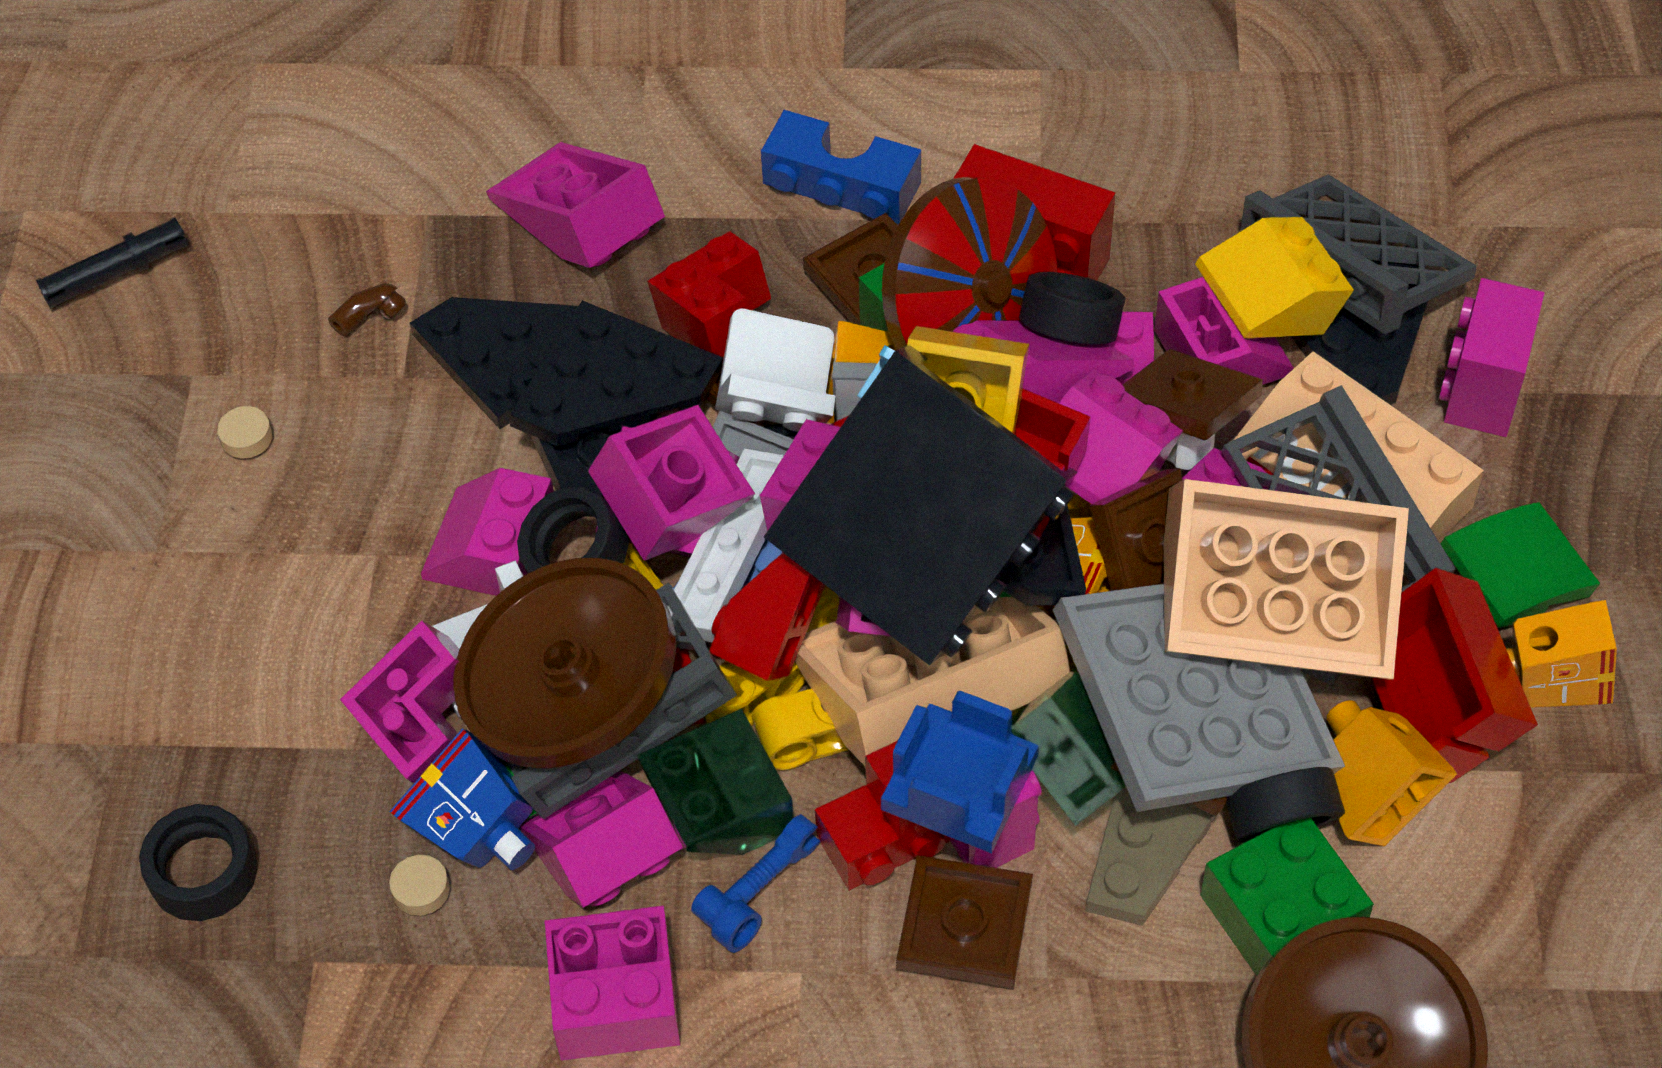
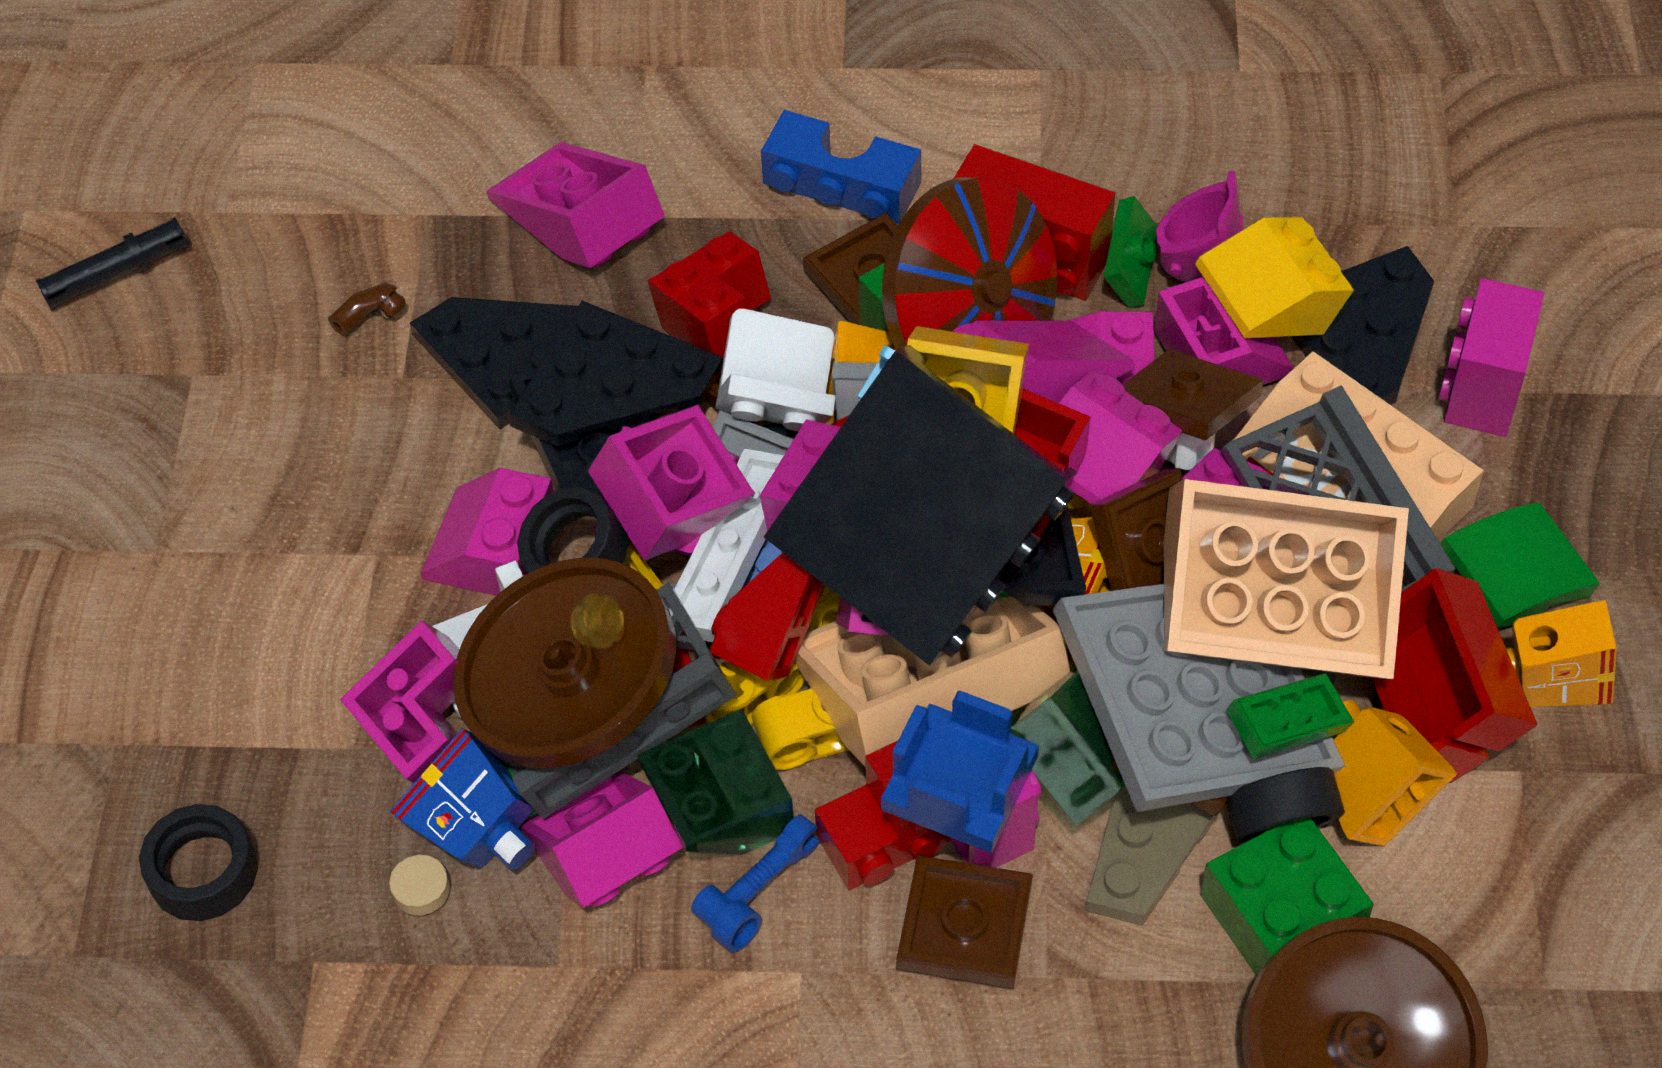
tan piece [217,406,272,459] -> none
dark pink slope [545,906,680,1061] -> none
black tyre [1019,272,1126,345] -> none
dark grey fence [1240,174,1477,335] -> none
none -> clear yellow plate [570,593,625,650]
none -> green plate [1104,196,1158,308]
none -> dark pink helmet [1156,171,1243,282]
none -> green plate [1226,673,1354,759]

